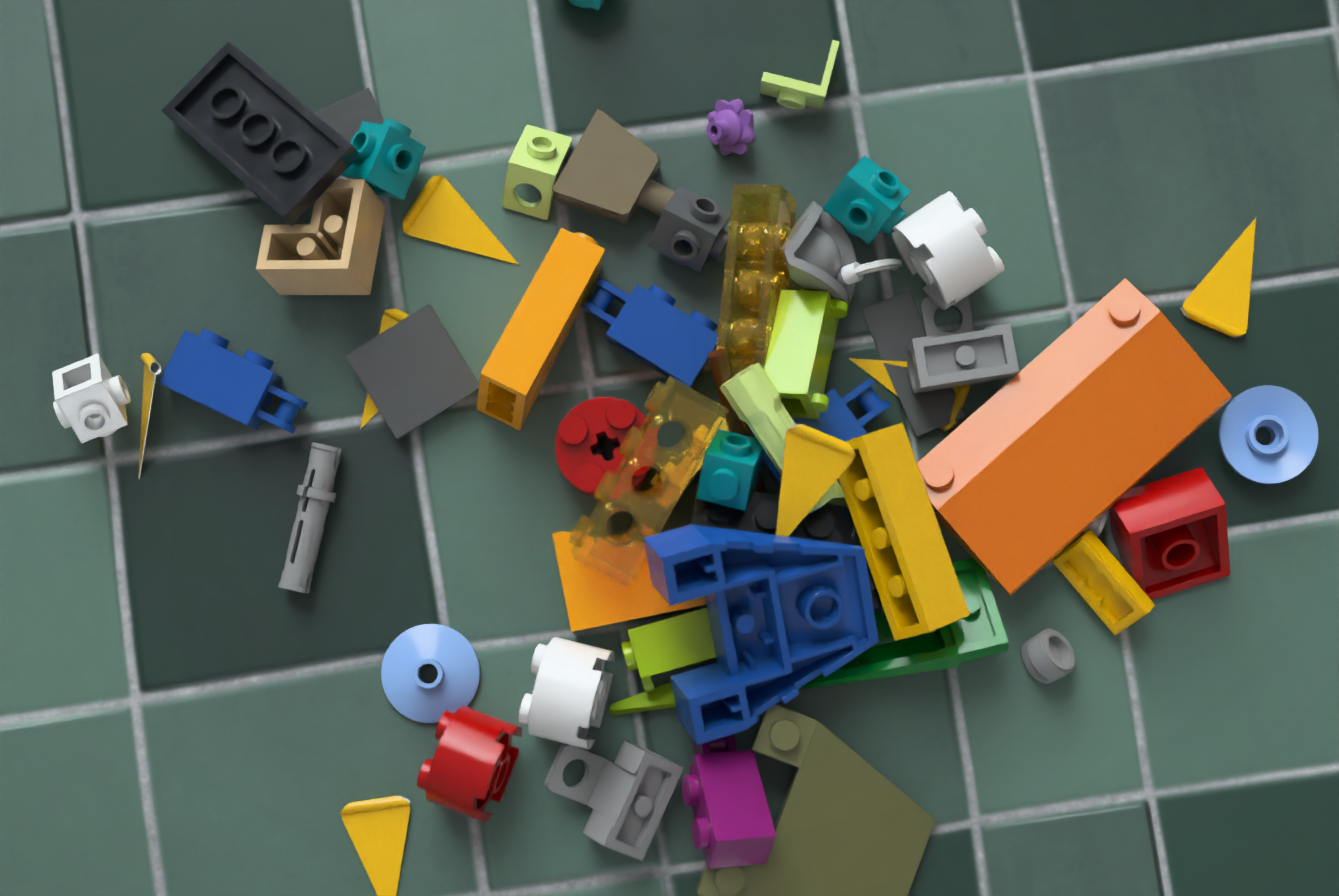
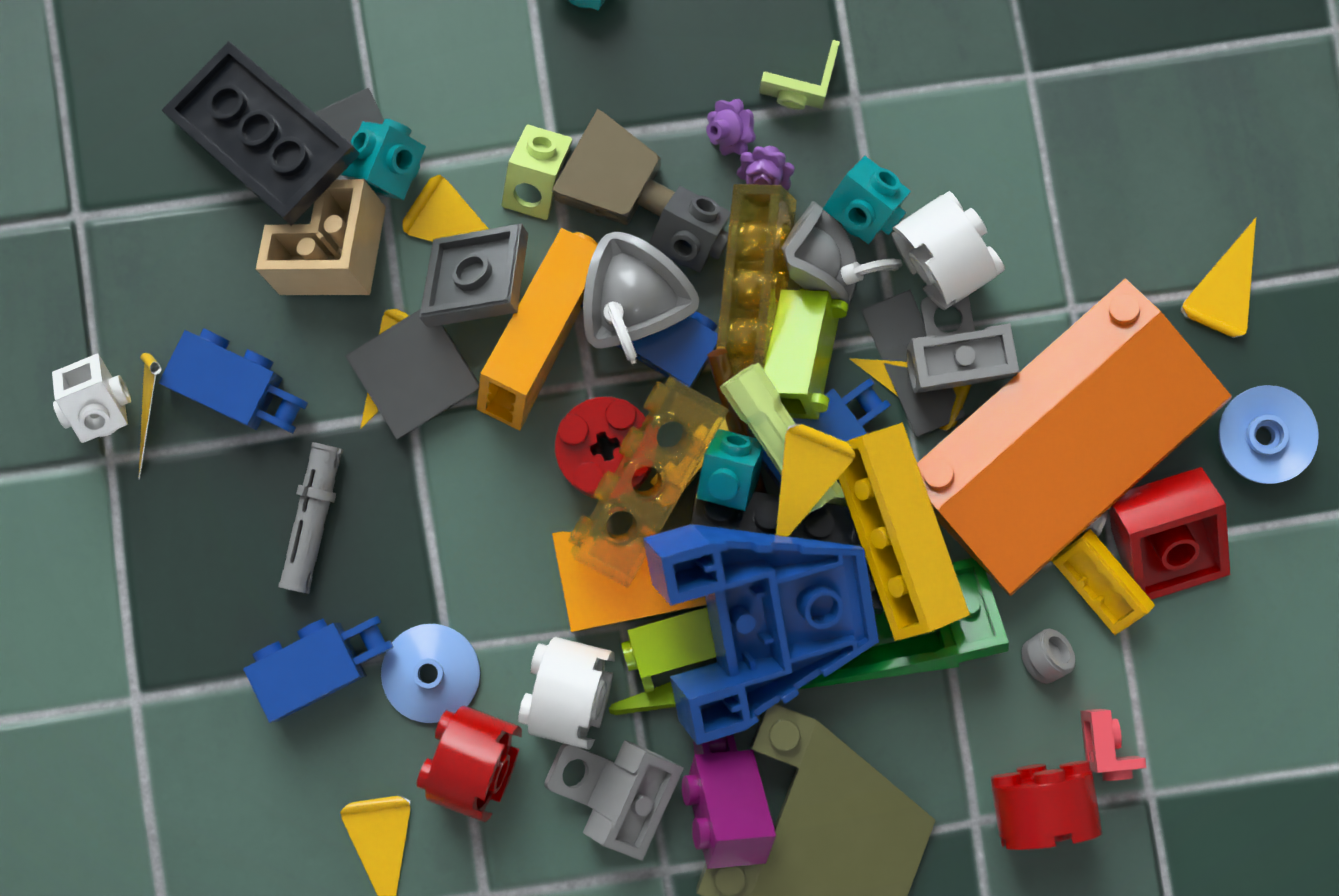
none -> blue brick [243,616,394,723]
none -> dark grey tile [419,223,529,327]
none -> light grey hat [583,231,699,364]
none -> medium lavender plant [737,146,795,196]
none -> red brick [991,761,1102,850]
none -> coral bracket [1080,709,1147,781]

